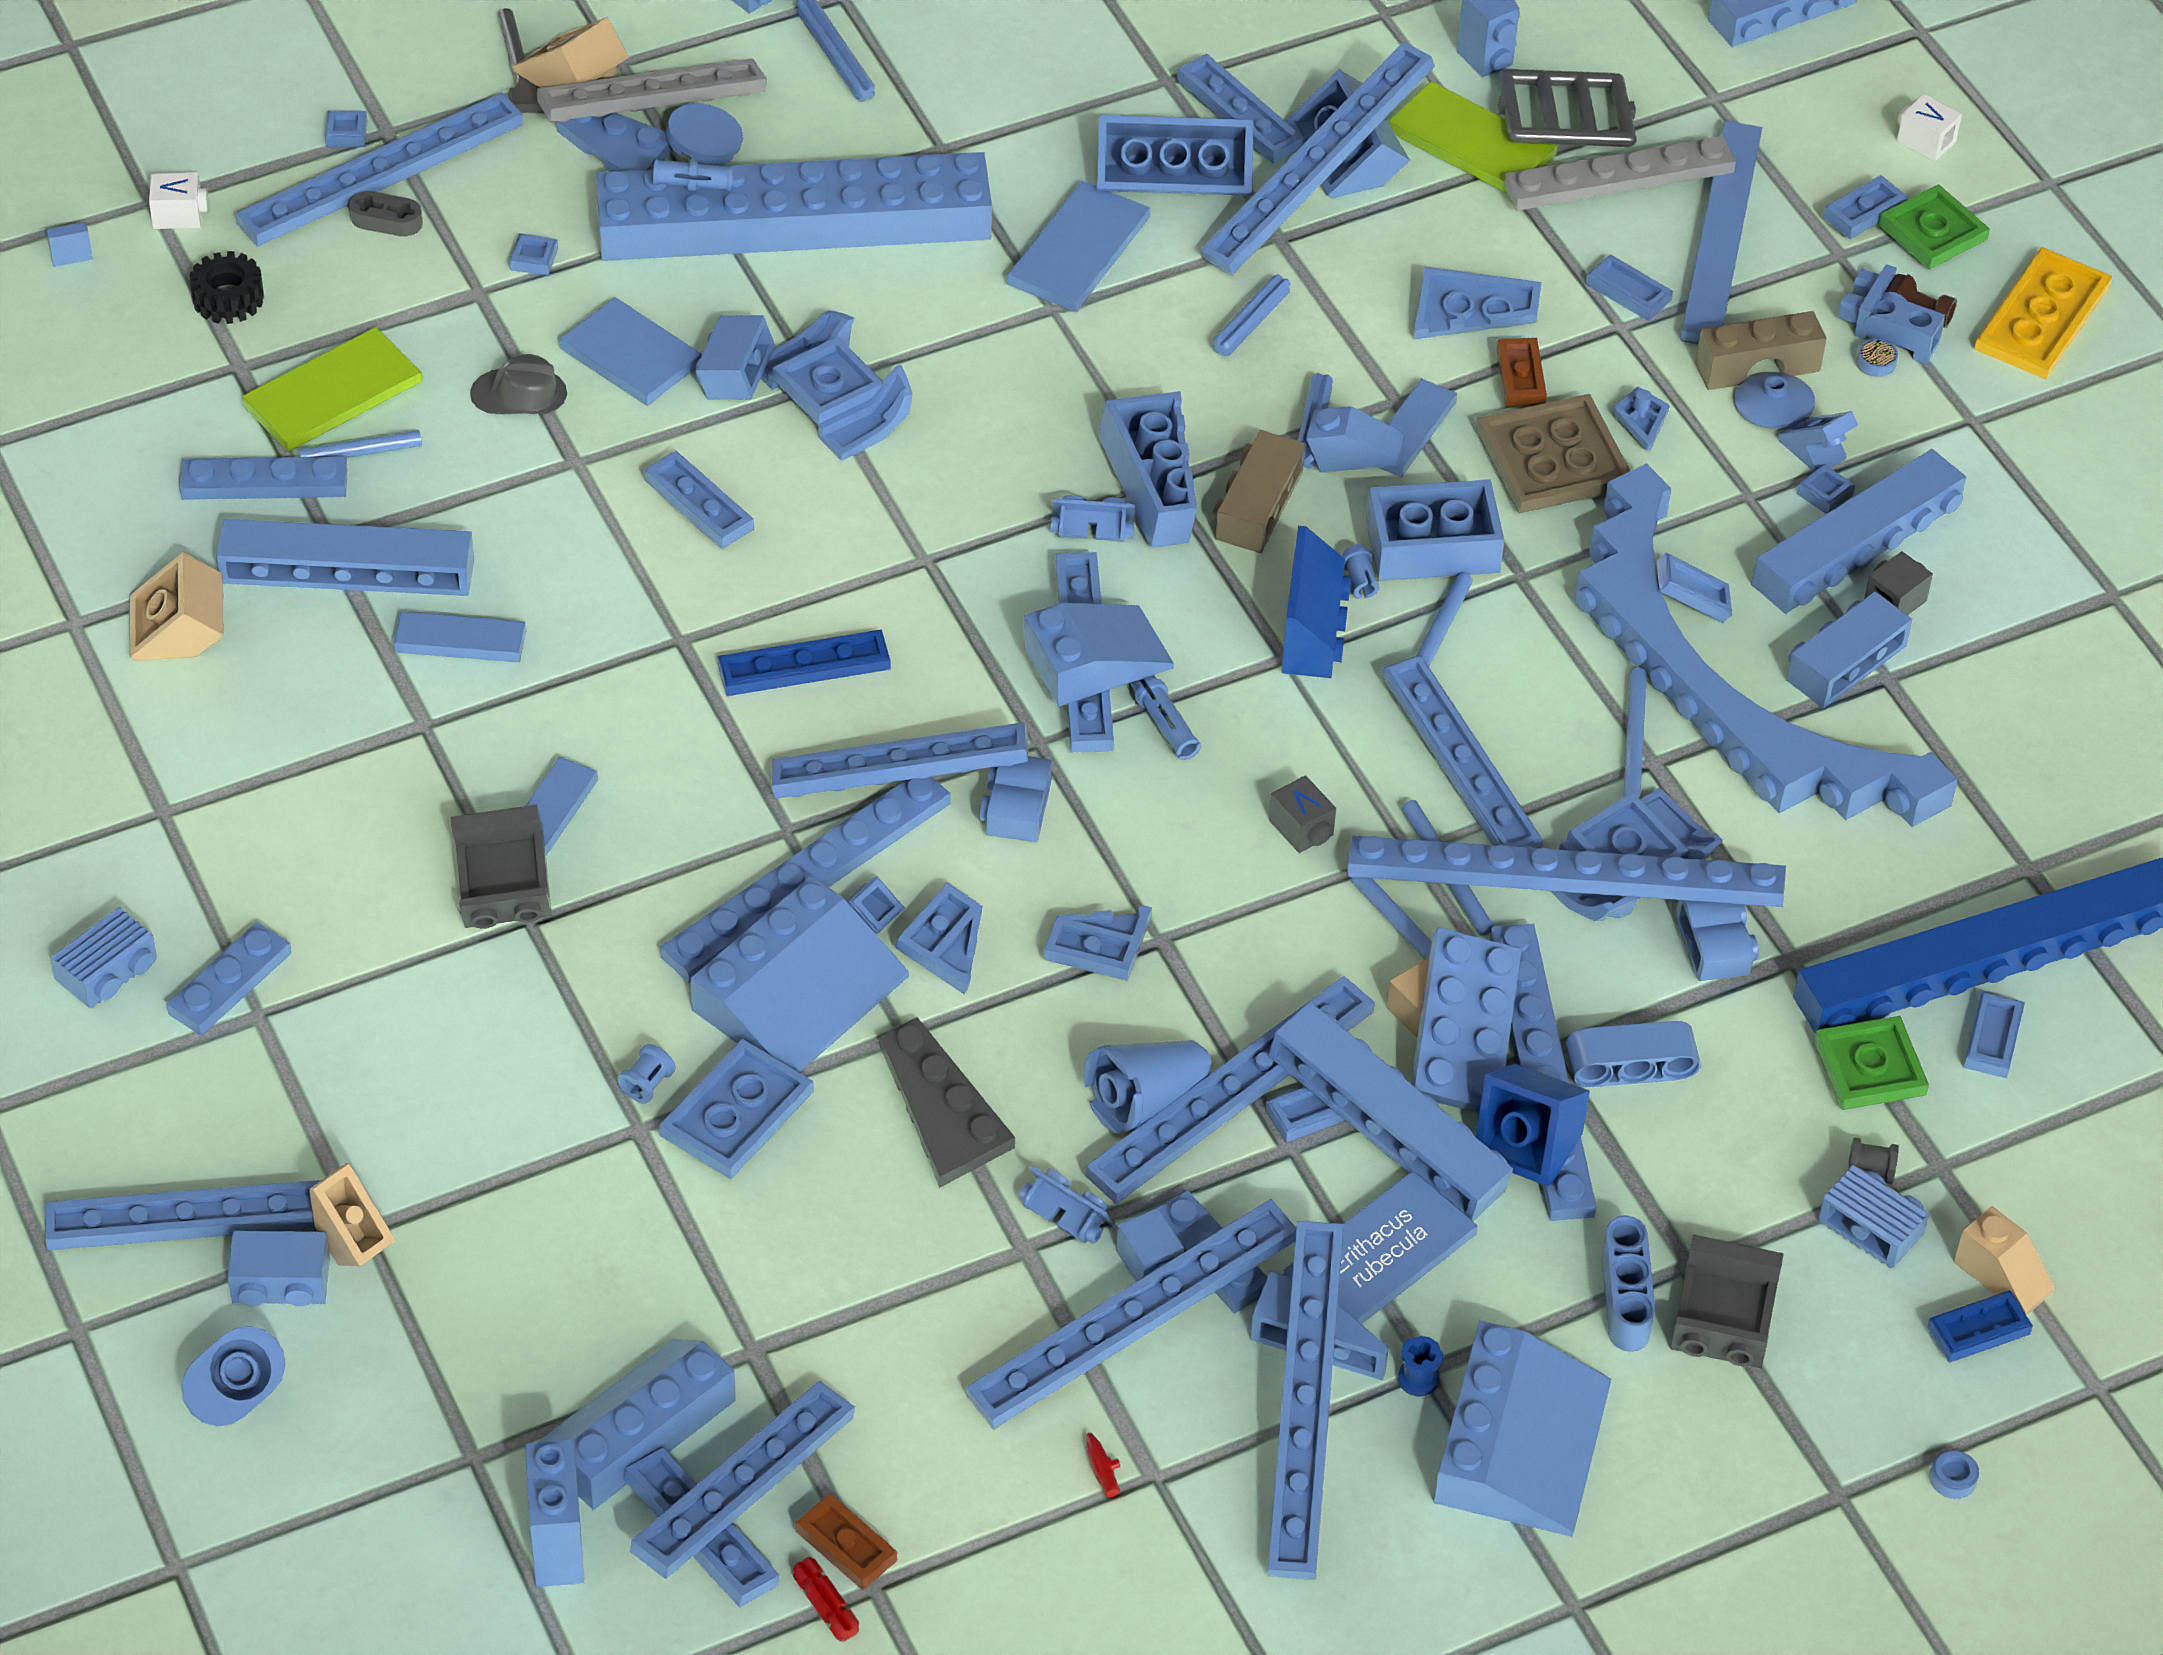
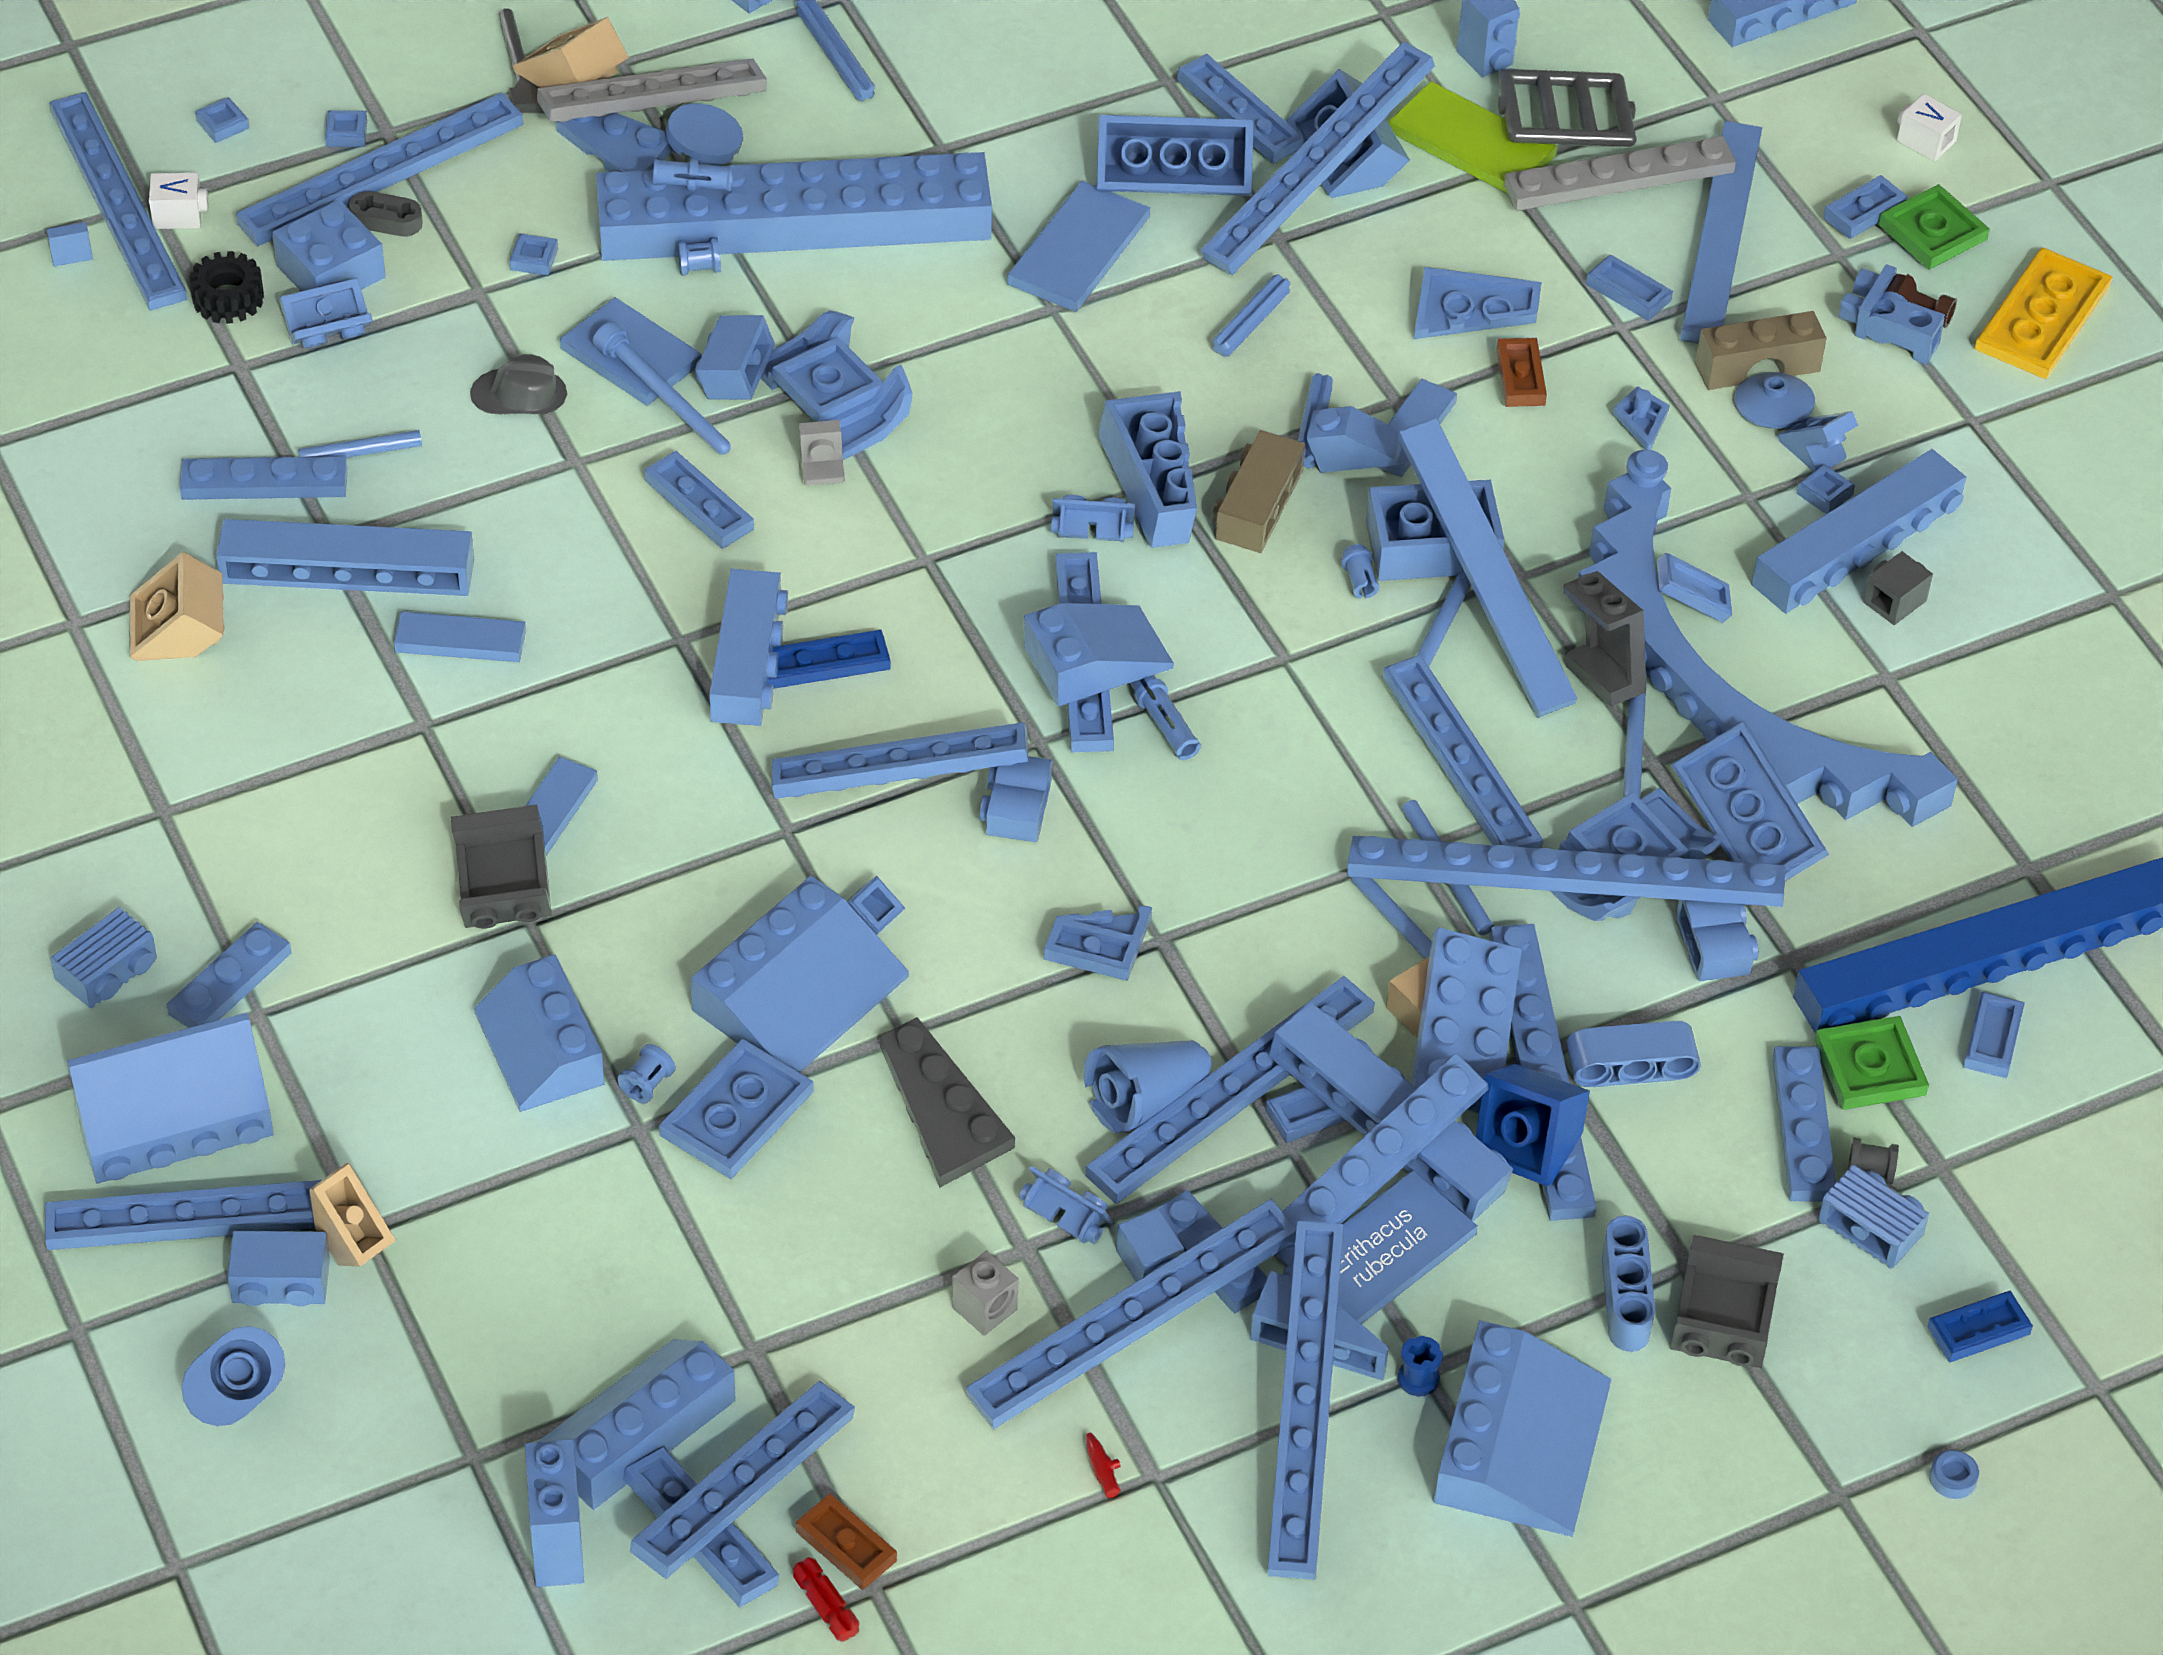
lime tile [242,327,422,452] -> none
medium blue plate [660,777,951,983] -> none
medium blue wing [895,882,983,994] -> none
dark grey brick [1269,775,1336,853] -> none
blue slope [1282,525,1351,678] -> none
dark tan plate [1476,394,1630,513] -> none
medium blue brick [1786,592,1912,709] -> none
tile [1857,339,1898,377] -> none
tan slope [1954,1206,2055,1315] -> none
none -> medium blue tile [50,92,188,311]
none -> medium blue slope [67,1013,274,1184]
none -> medium blue tile [195,97,249,143]
none -> medium blue brick [272,200,386,292]
none -> medium blue bracket [279,278,373,349]
none -> medium blue slope [474,954,604,1112]
none -> medium blue piece [593,321,731,455]
none -> medium blue bush [678,238,721,276]
none -> medium blue brick [710,569,788,726]
none -> light grey bracket [799,420,845,486]
none -> light grey brick [952,1250,1019,1336]
none -> medium blue plate [1274,1053,1489,1267]
none -> medium blue tile [1398,418,1577,718]
none -> dark grey panel [1563,571,1646,707]
none -> medium blue plate [1627,449,1668,487]
none -> medium blue tile [1671,720,1829,881]
none -> medium blue plate [1772,1046,1836,1202]

